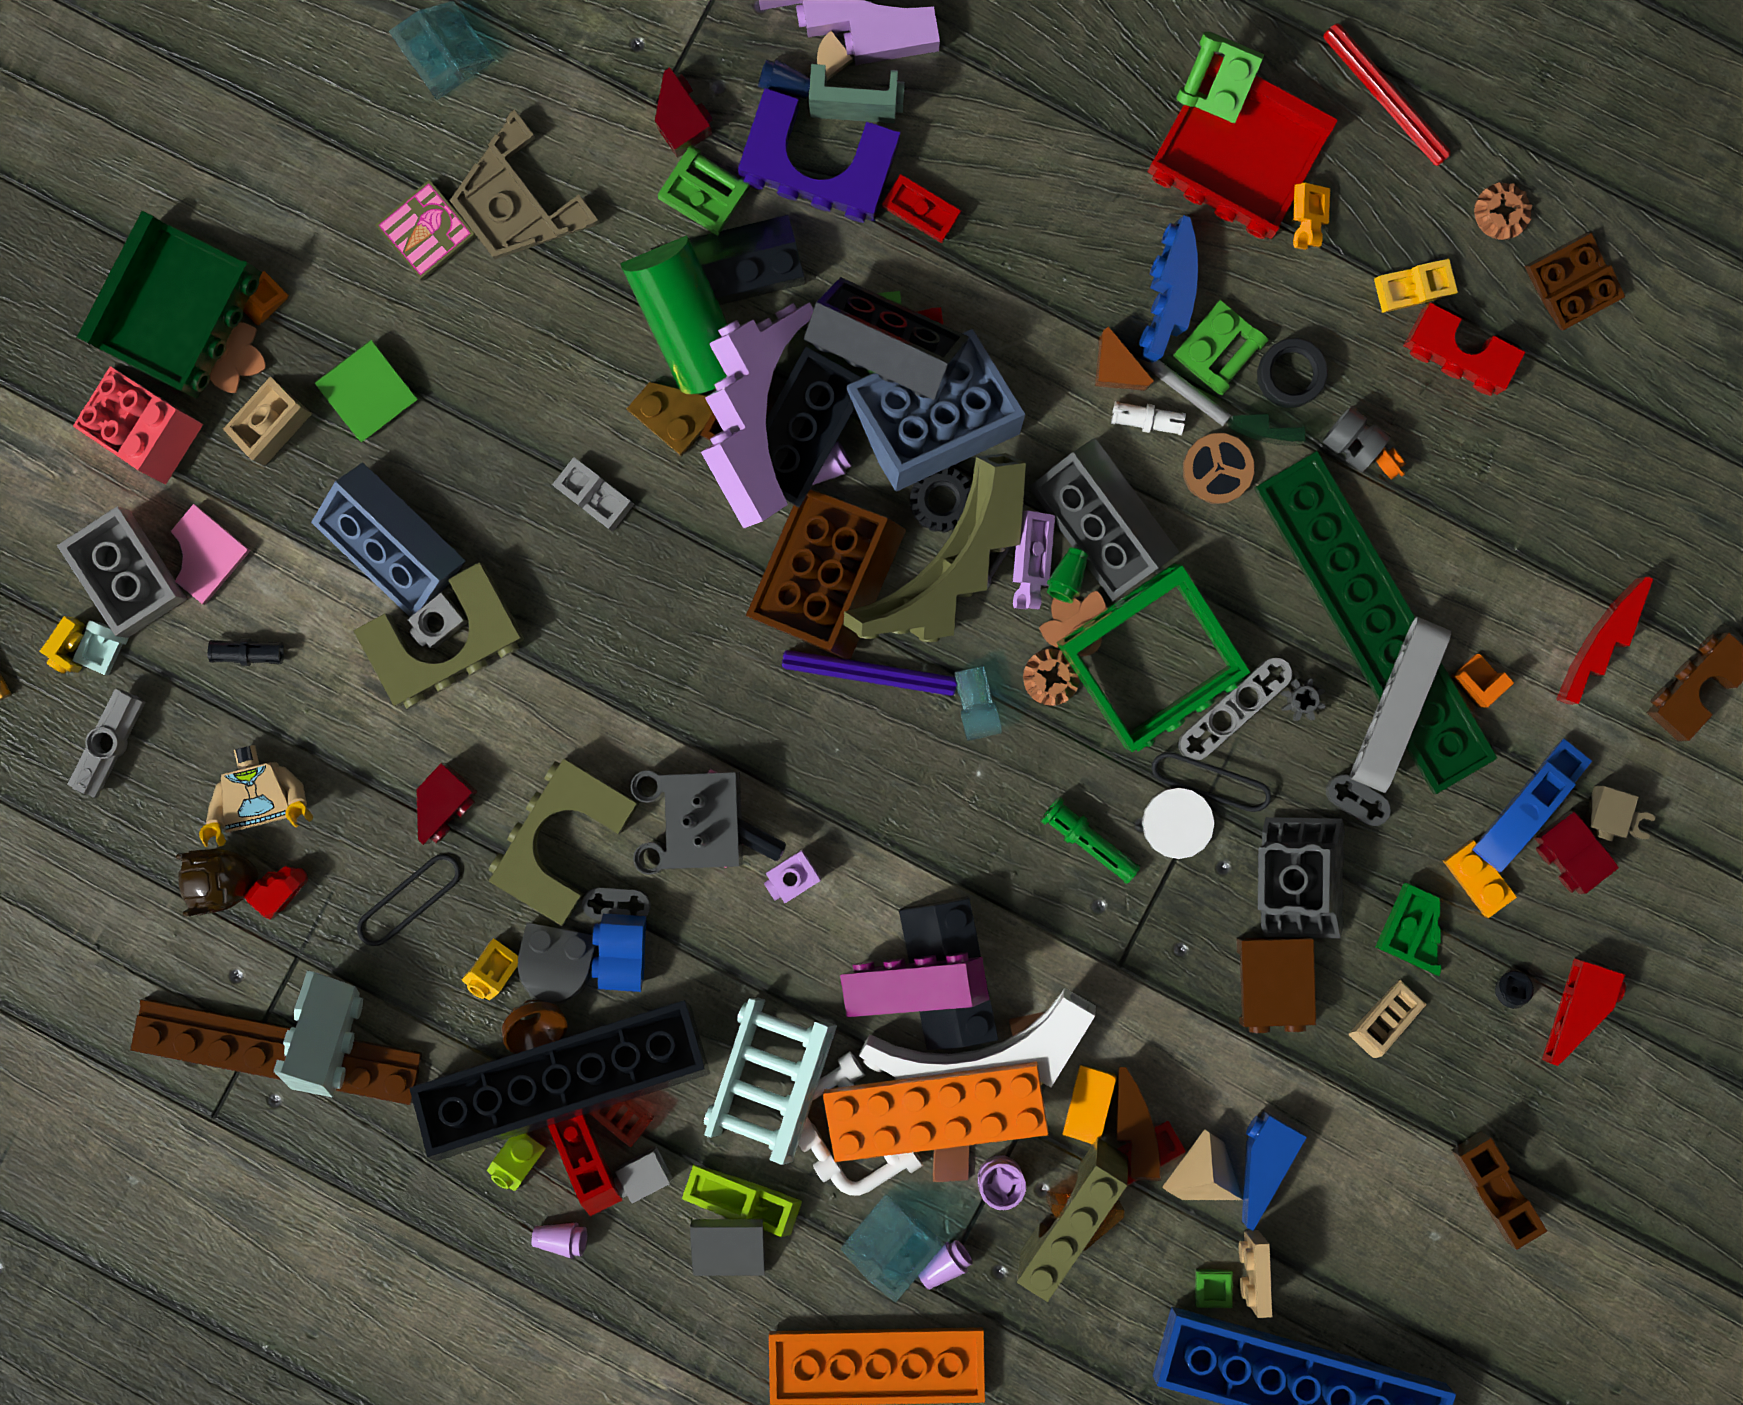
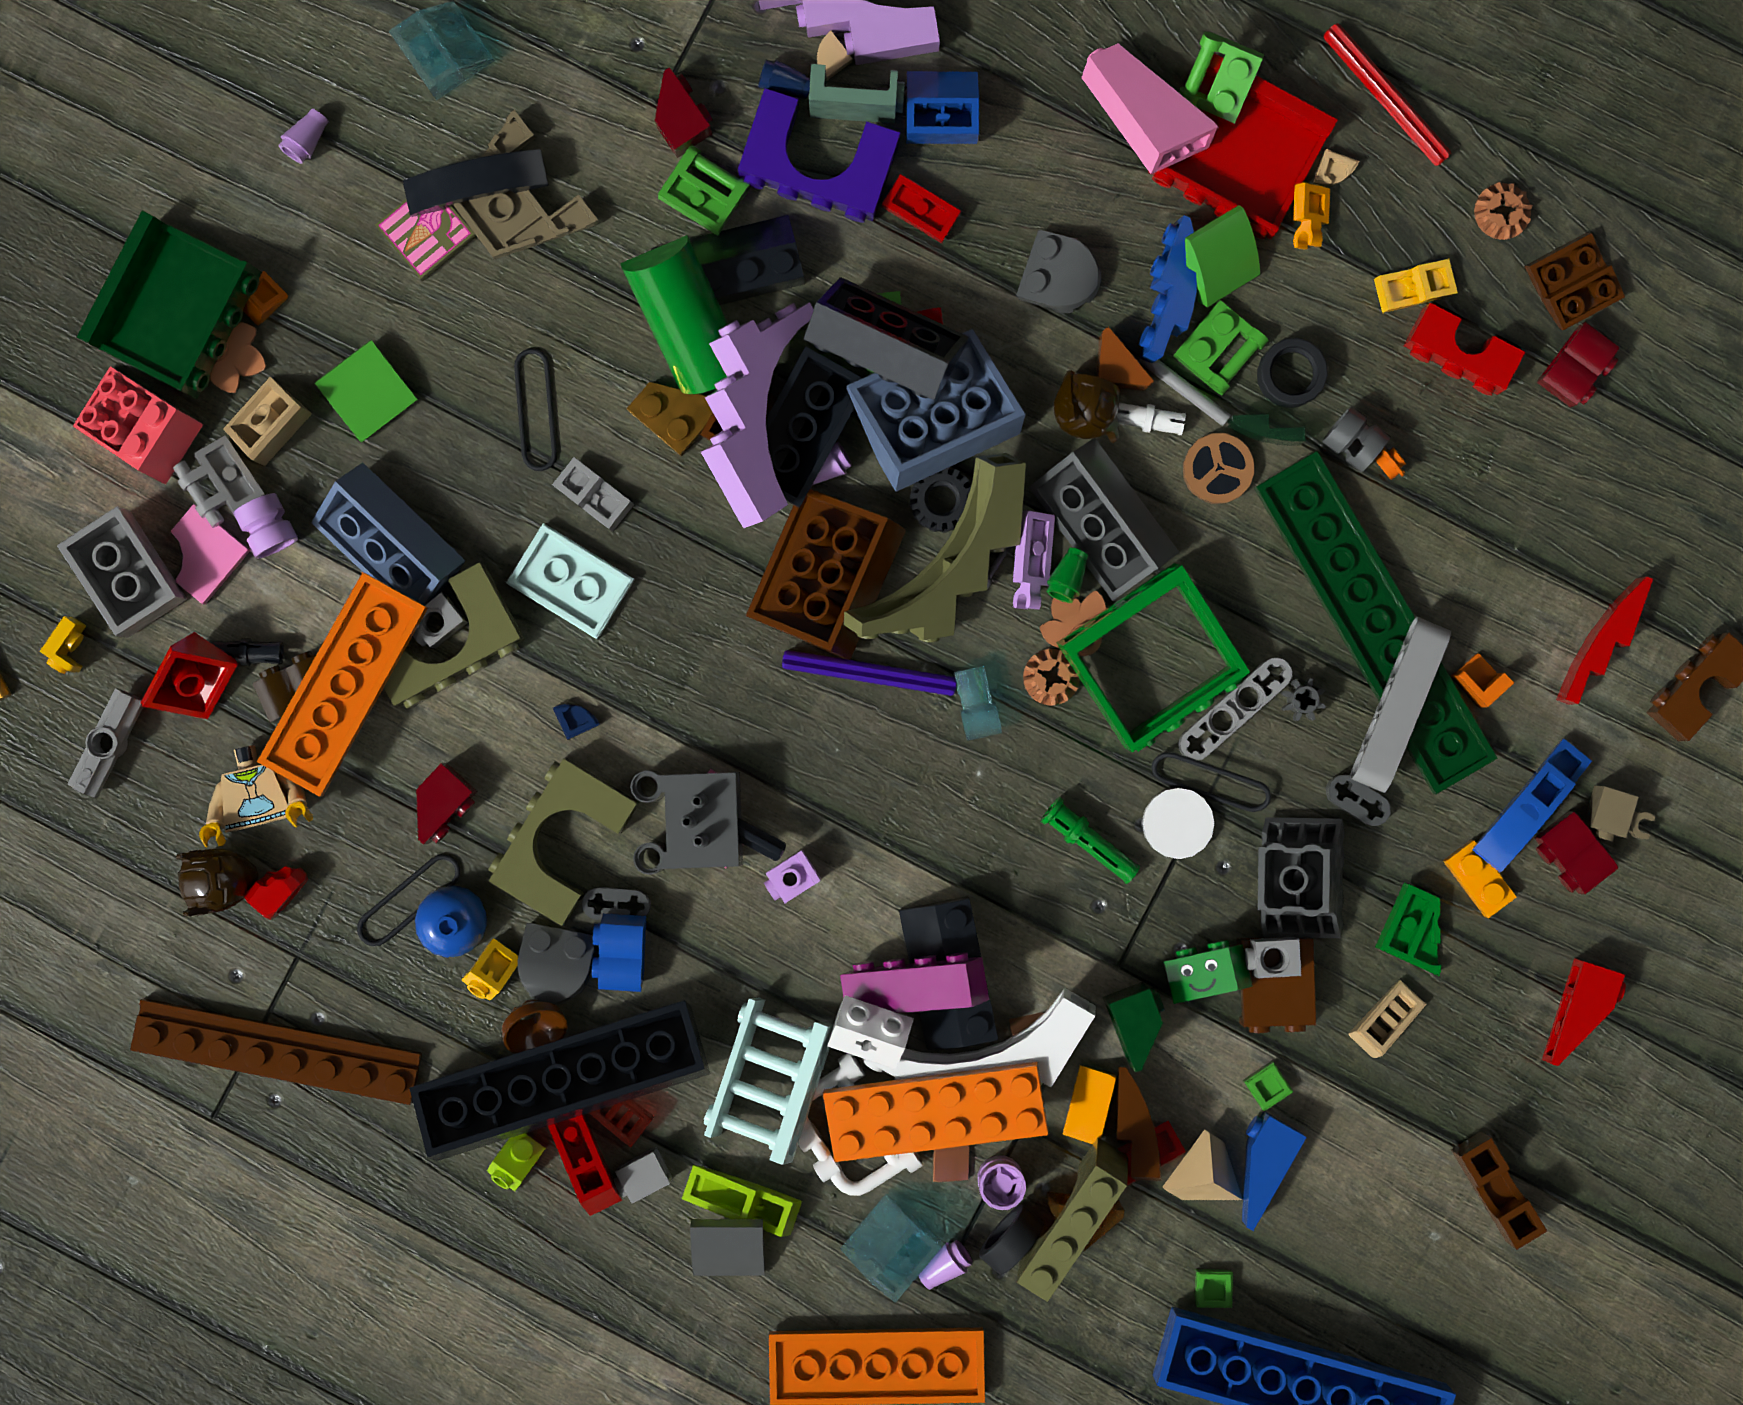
light aqua tile [72,620,129,675] -> none
light aqua wedge [273,971,363,1098] -> none
lavender cone [532,1223,587,1259] -> none
tan plate [1239,1230,1272,1318] -> none
black tile [1495,971,1534,1009] -> none
none -> red slope [141,632,238,719]
none -> light grey plate [173,435,265,528]
none -> lavender wheel [233,493,298,559]
none -> dark brown brick [252,651,317,722]
none -> orange plate [257,572,428,797]
none -> lavender cone [279,109,329,164]
none -> black slope [403,149,549,217]
none -> blue cylinder [415,885,488,958]
none -> light aqua tile [506,523,635,639]
none -> black piece [514,348,557,471]
none -> dark blue tile [553,704,601,740]
none -> white brick [827,995,914,1069]
none -> blue slope [906,71,979,144]
none -> black tyre [979,1205,1044,1275]
none -> dark grey slope [1016,230,1101,314]
none -> dark brown helmet [1054,370,1121,443]
none -> bright pink slope [1082,43,1218,174]
none -> dark green slope [1103,982,1165,1072]
none -> green brick [1164,940,1253,1004]
none -> bright green slope [1185,205,1260,307]
none -> bright green tile [1243,1061,1293,1111]
none -> light grey brick [1245,937,1301,978]
none -> tan tile [1312,149,1359,187]
none -> dark red brick [1537,322,1620,408]

